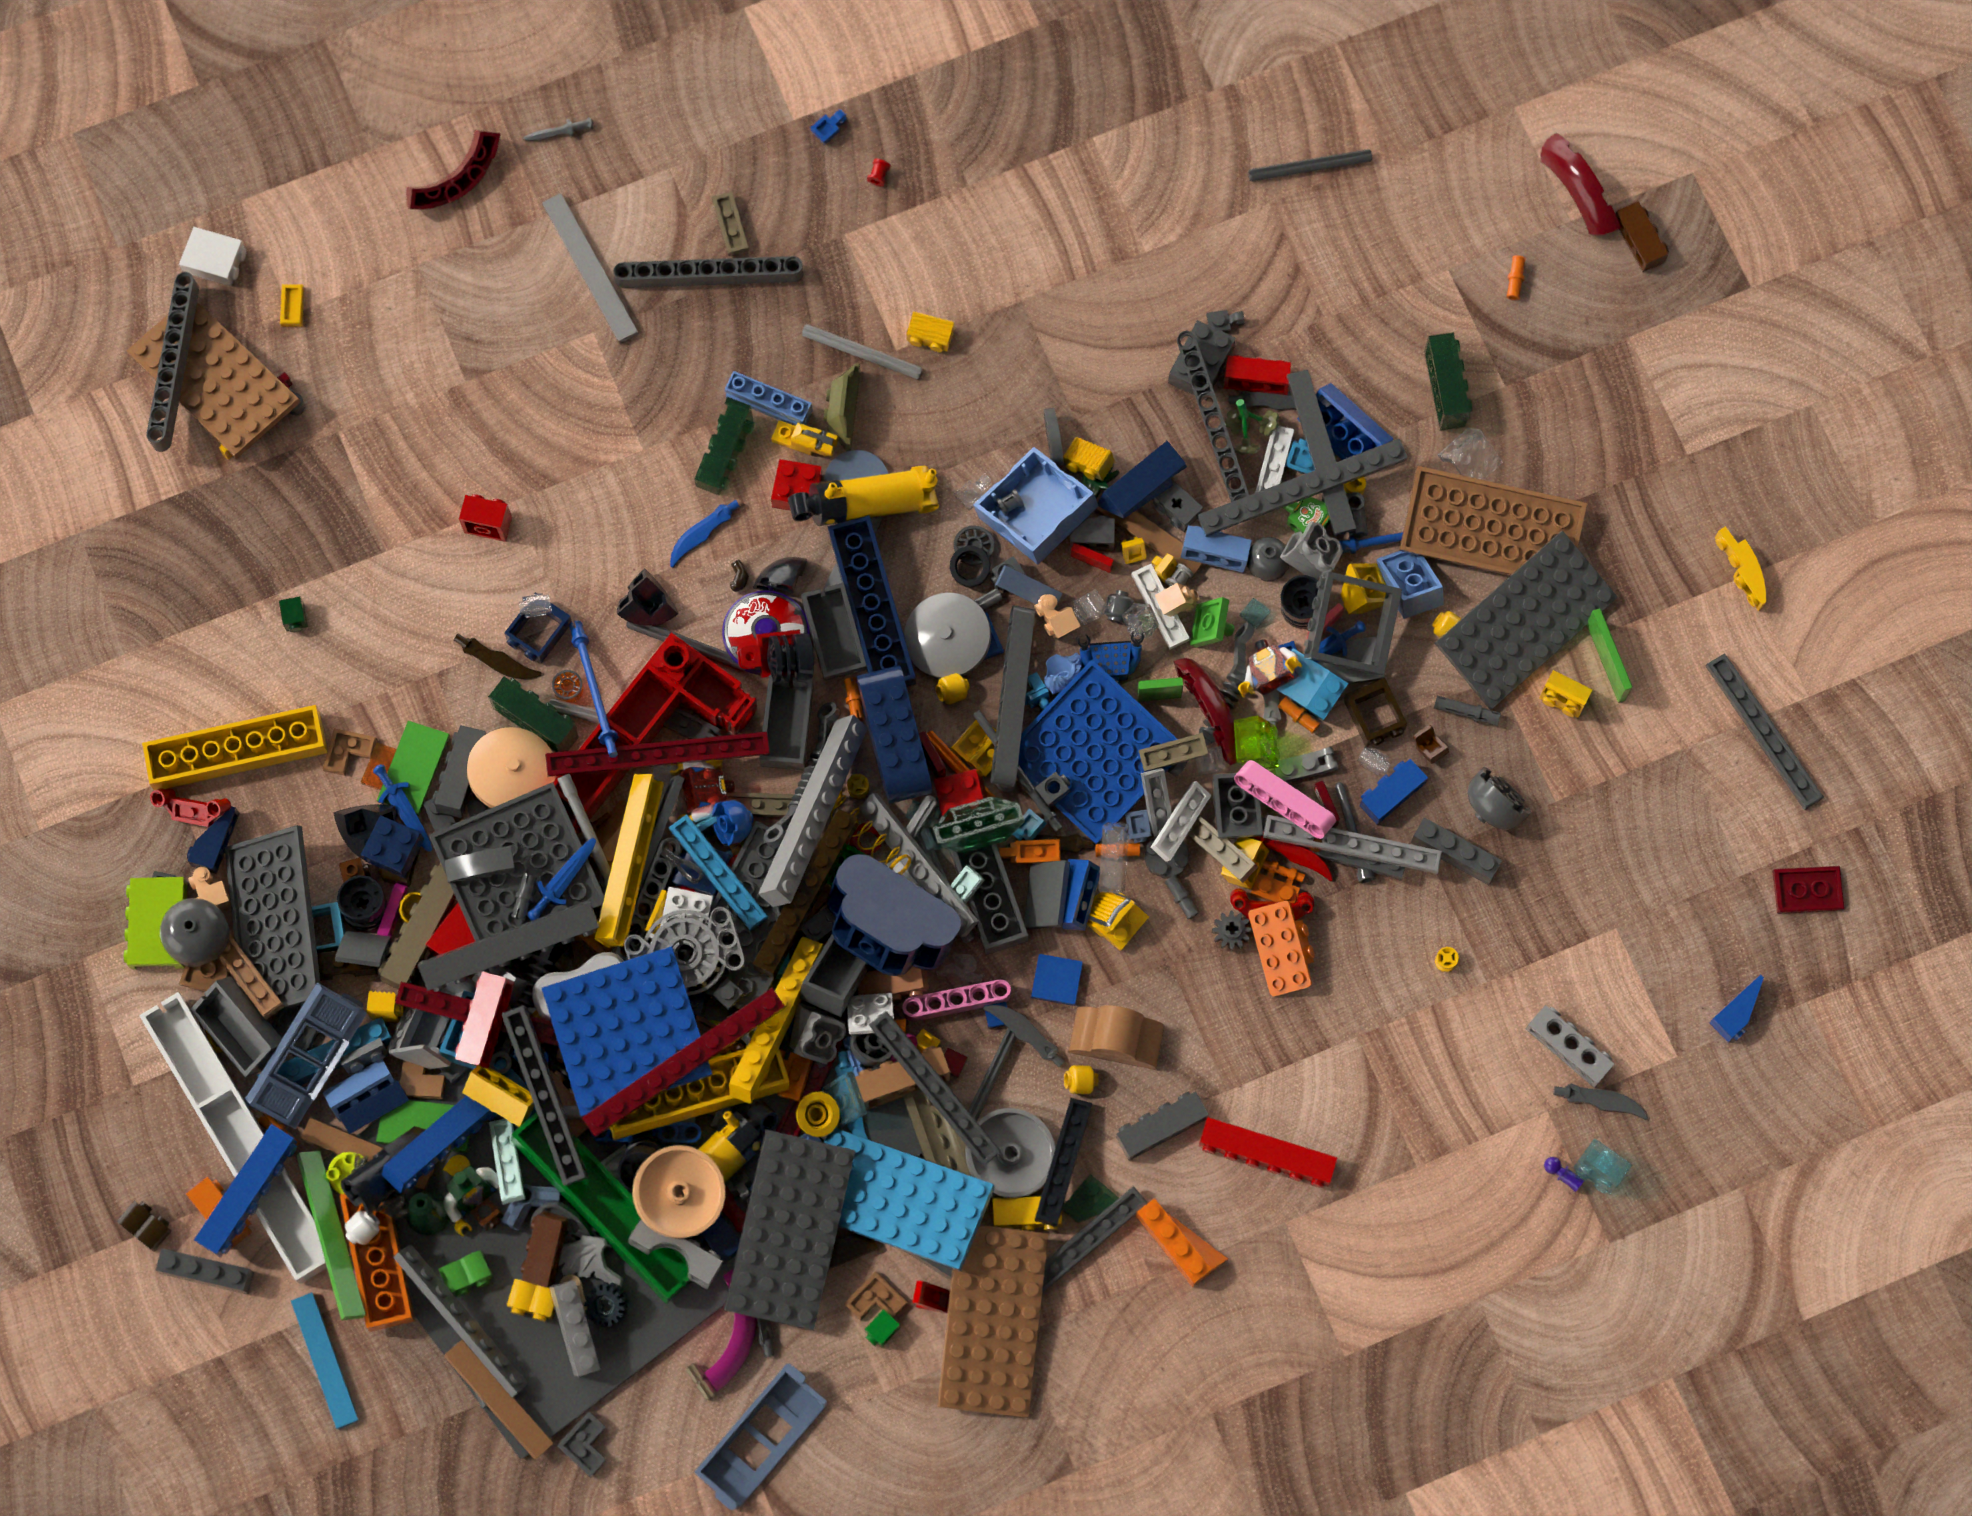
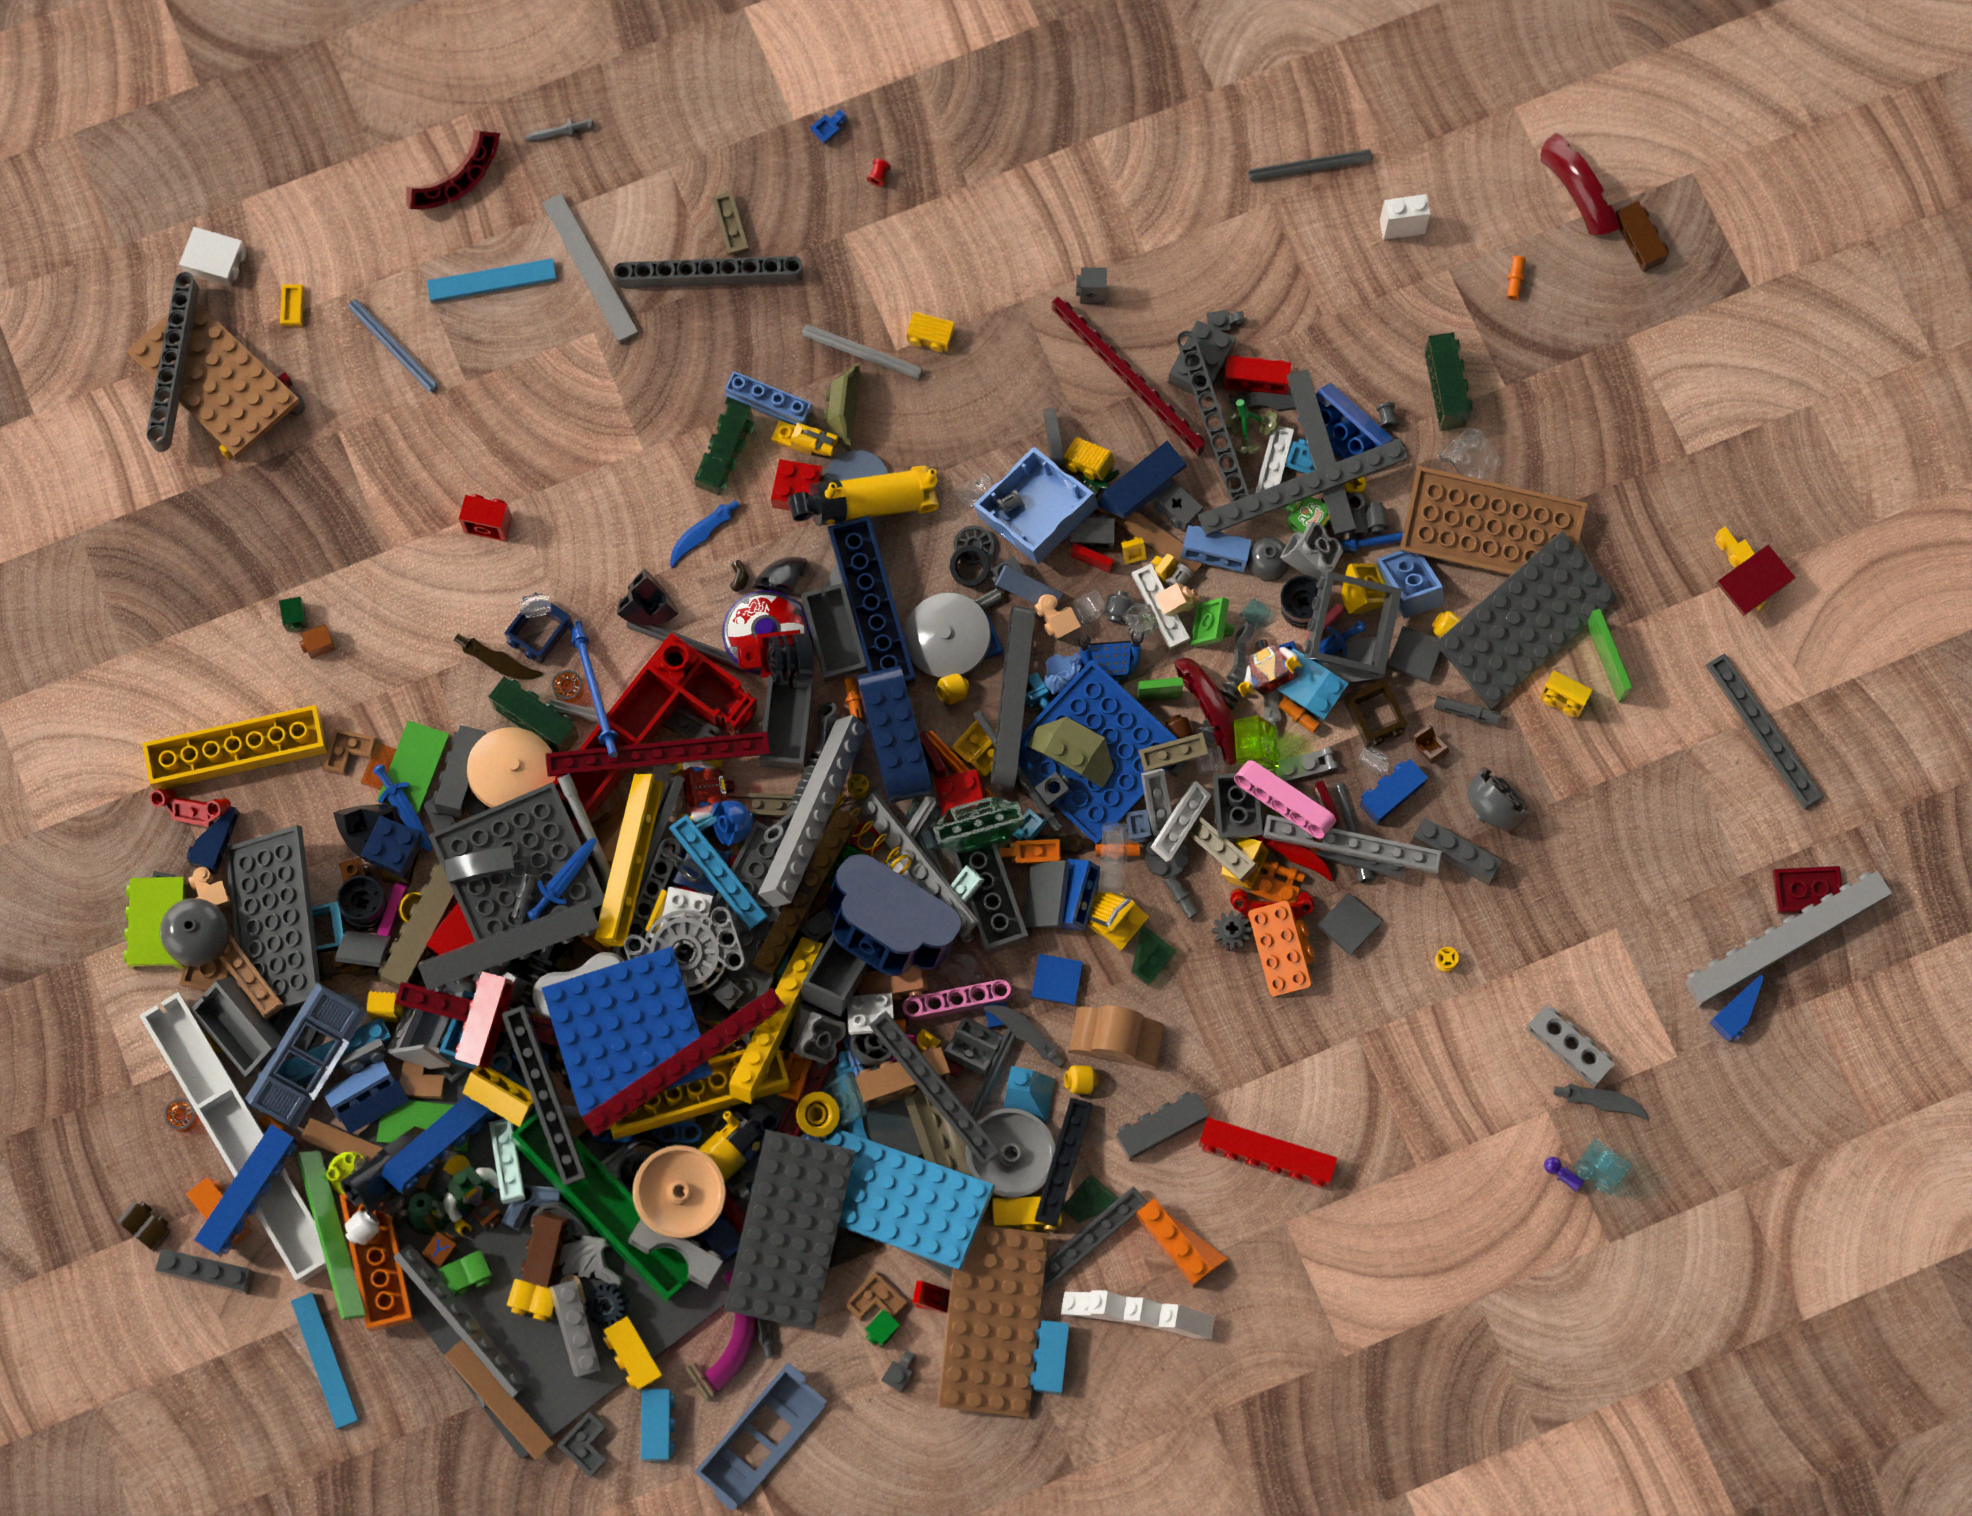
none -> clear orange wheel [164,1098,199,1133]
none -> dark orange brick [299,624,336,659]
none -> sand blue axle [348,299,438,393]
none -> dark orange brick [422,1231,459,1268]
none -> dark azure tile [427,258,556,303]
none -> yellow brick [603,1316,663,1392]
none -> dark azure brick [641,1389,675,1462]
none -> dark grey plate [881,1350,915,1392]
none -> dark grey slope [944,1017,1004,1076]
none -> dark azure slope [1003,1066,1055,1123]
none -> olive wedge [1027,717,1114,788]
none -> dark azure brick [1030,1321,1069,1395]
none -> dark red plate [1052,296,1205,456]
none -> white arch [1061,1291,1215,1339]
none -> dark grey brick [1076,267,1107,304]
none -> clear green wing [1131,925,1176,987]
none -> reddish brown head [1164,714,1195,739]
none -> dark grey slope [1317,893,1382,956]
none -> dark grey brick [1365,501,1389,535]
none -> dark grey bush [1376,402,1399,429]
none -> white brick [1380,194,1430,240]
none -> dark grey slope [1387,626,1440,682]
none -> light grey brick [1685,871,1892,1007]
none -> dark red tile [1716,544,1796,616]

